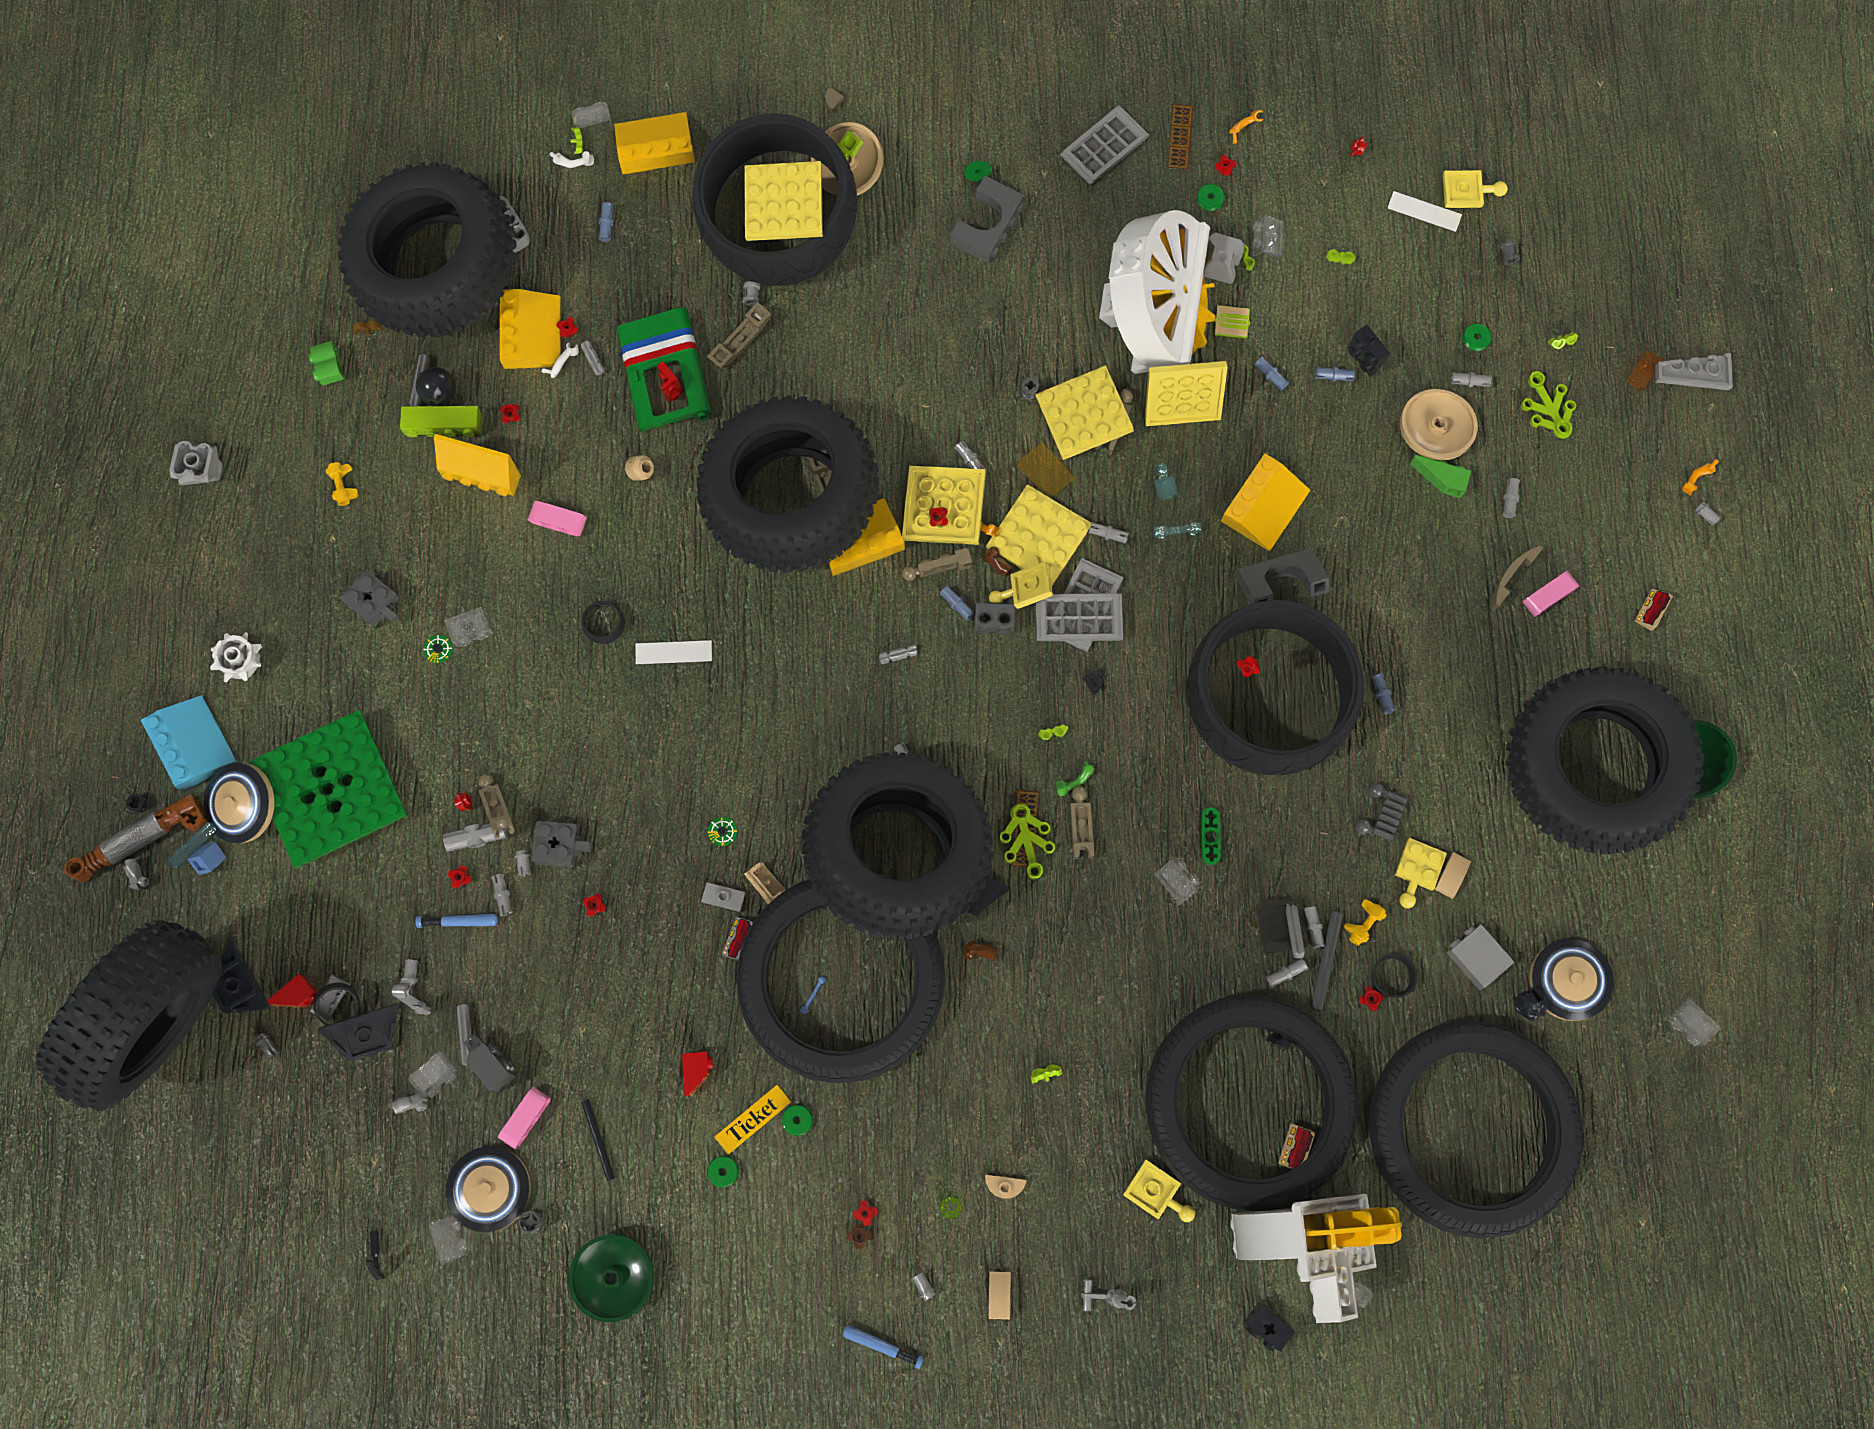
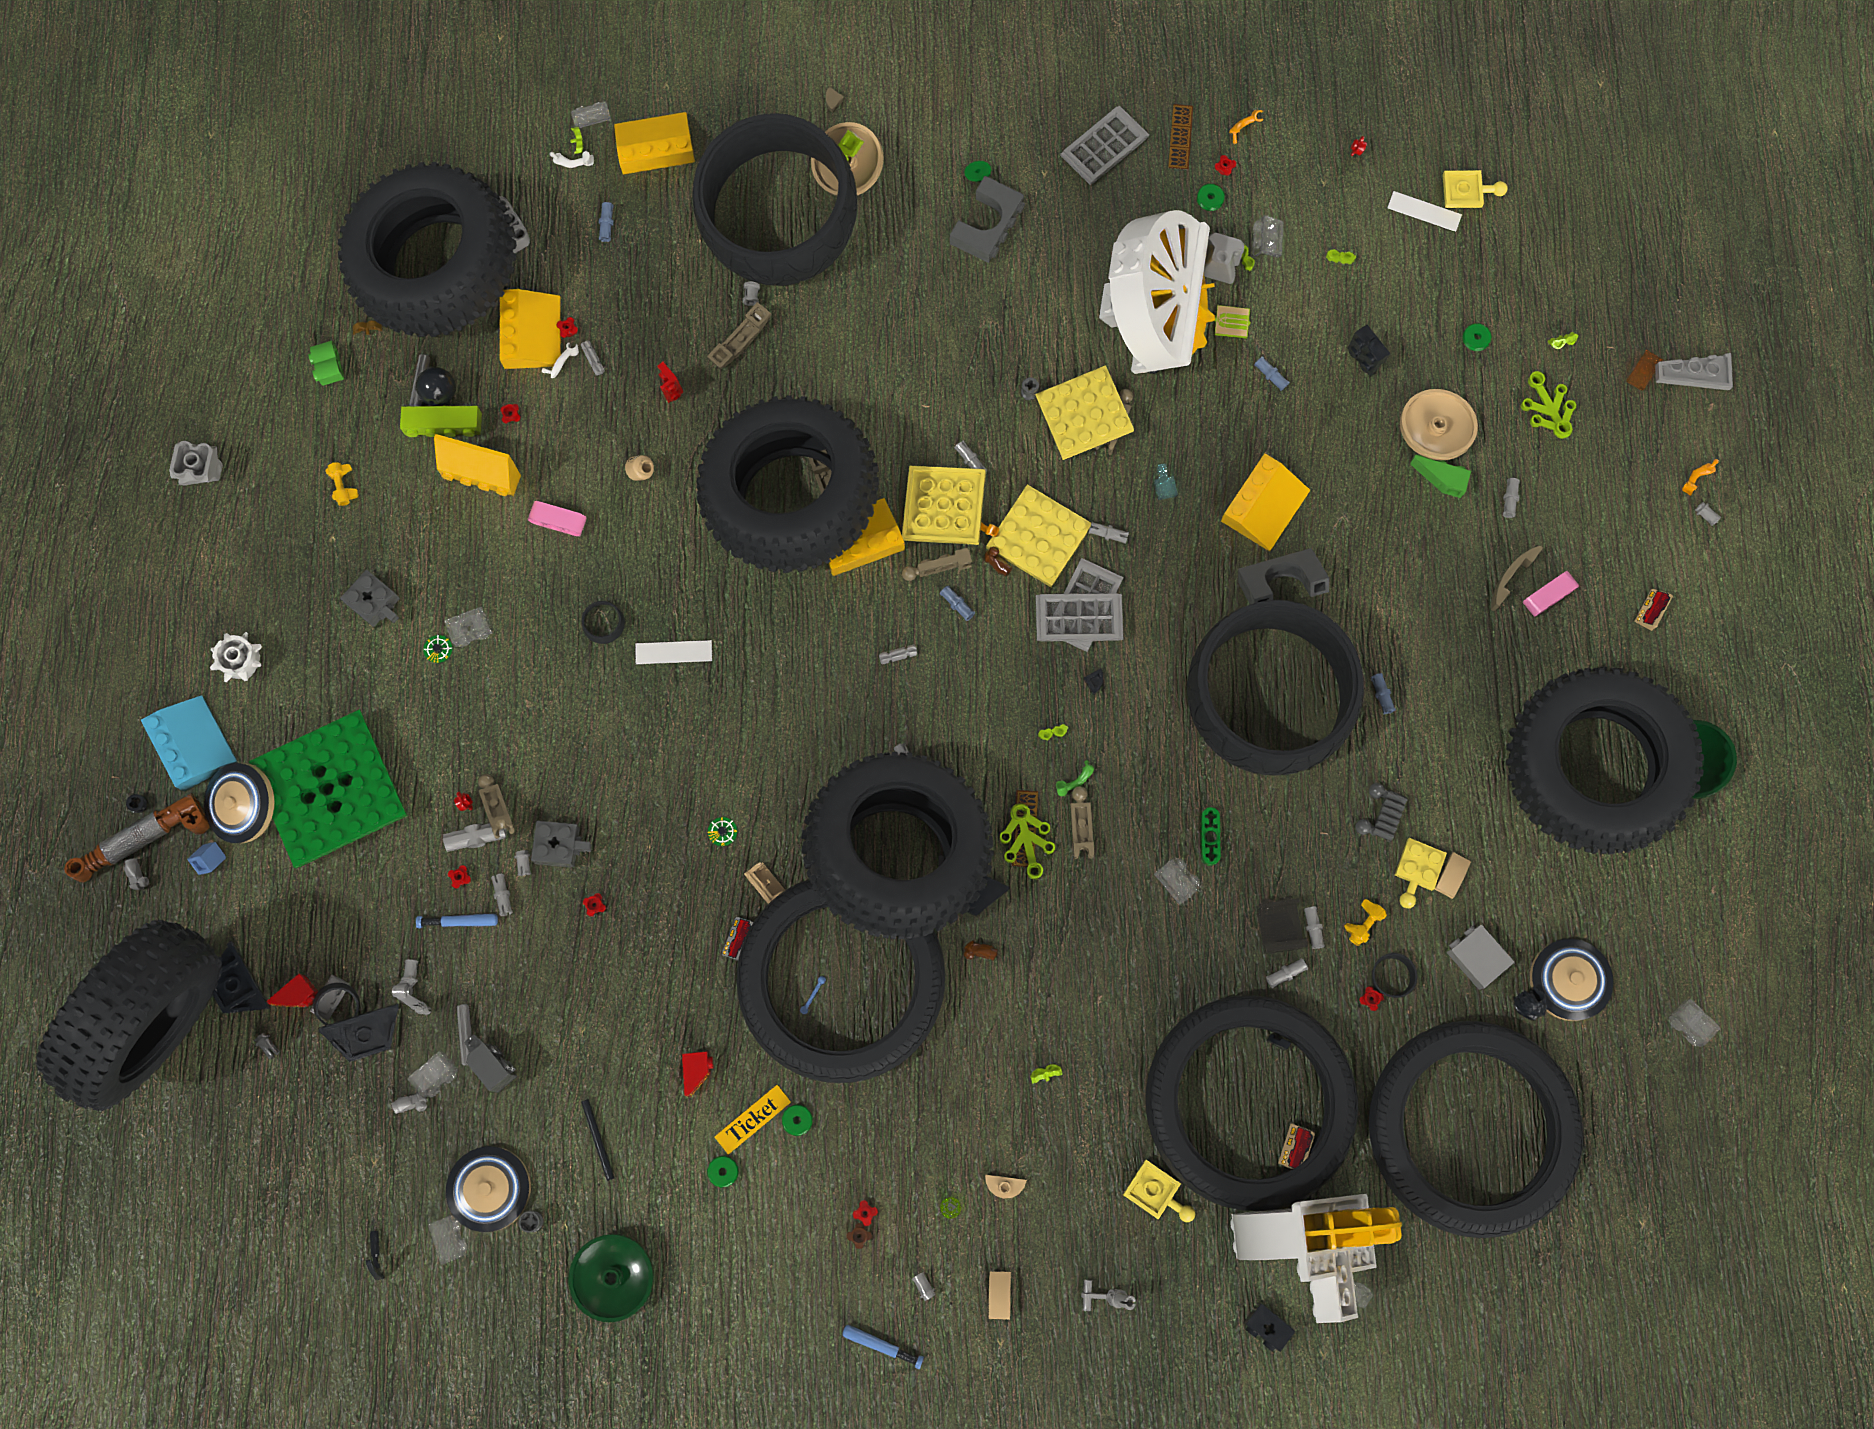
clear light blue axle [167,822,217,868] -> none
bright pink beam [498,1087,551,1150] -> none
green piece [616,308,712,432] -> none
light grey plate [701,883,746,912] -> none
light yellow plate [745,161,823,241] -> none
red plate [929,507,948,527] -> none
dark grey brick [975,603,1015,635] -> none
light yellow plate [989,561,1053,609] -> none
clear yellow piece [1017,443,1075,498] -> none
light yellow plate [1145,361,1227,426] -> none
clear light blue bar [1153,522,1201,539] -> none
red plate [1237,656,1260,677] -> none
light grey axle [1286,904,1305,959] -> none
dark grey axle [1311,911,1343,1010] -> none
sand blue pin [1314,366,1355,382] -> none
light grey pin [1451,372,1492,387] -> none
dark grey bush [1499,240,1520,265] -> none

